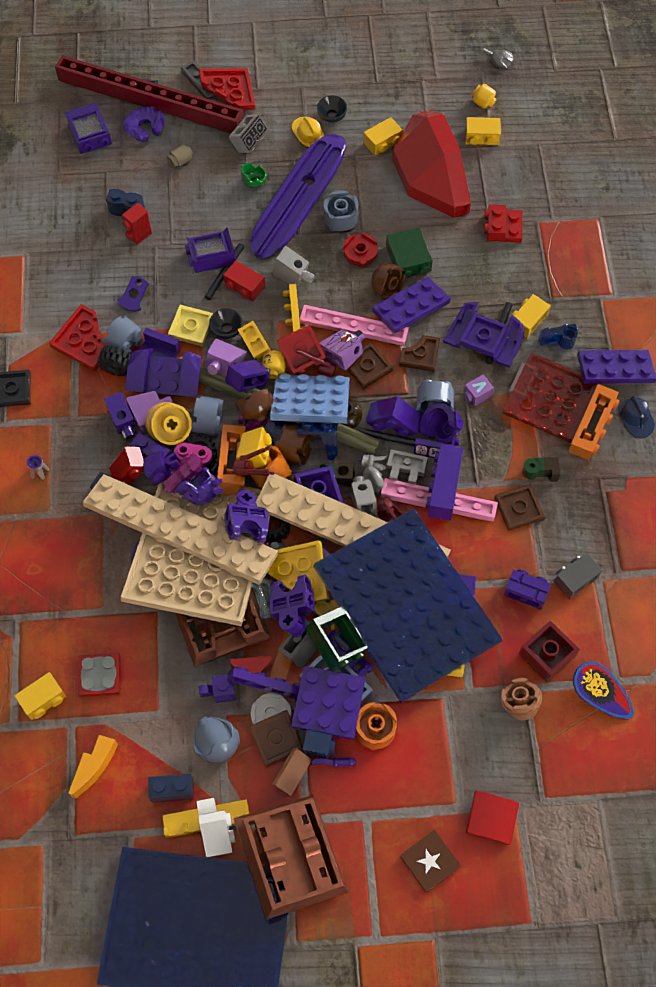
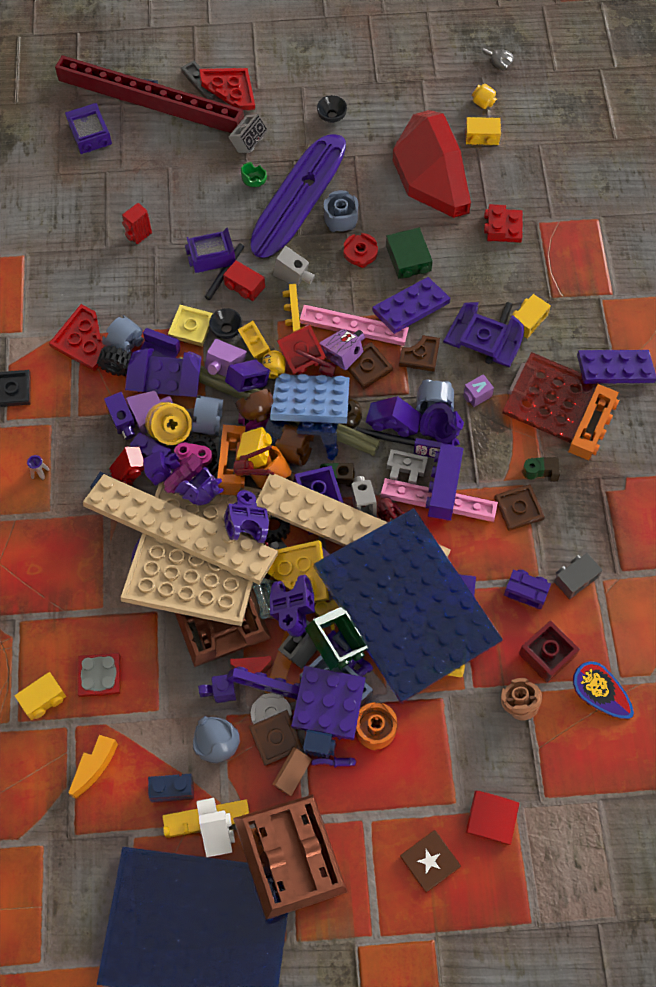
dark blue brick [106,189,145,216] -> none
dark purple piece [117,276,149,312] -> none
dark purple piece [123,106,164,142] -> none
dark tan brick [167,144,193,168] -> none
yellow piece [292,117,324,147] -> none
flat silver piece [358,454,387,476] -> none
light grey piece [362,455,384,493] -> none
yellow brick [363,117,403,156] -> none
reddish brown cylinder [371,263,405,299] -> none
clear blue plate [538,324,578,349] -> none
dark blue piece [619,396,655,438] -> none

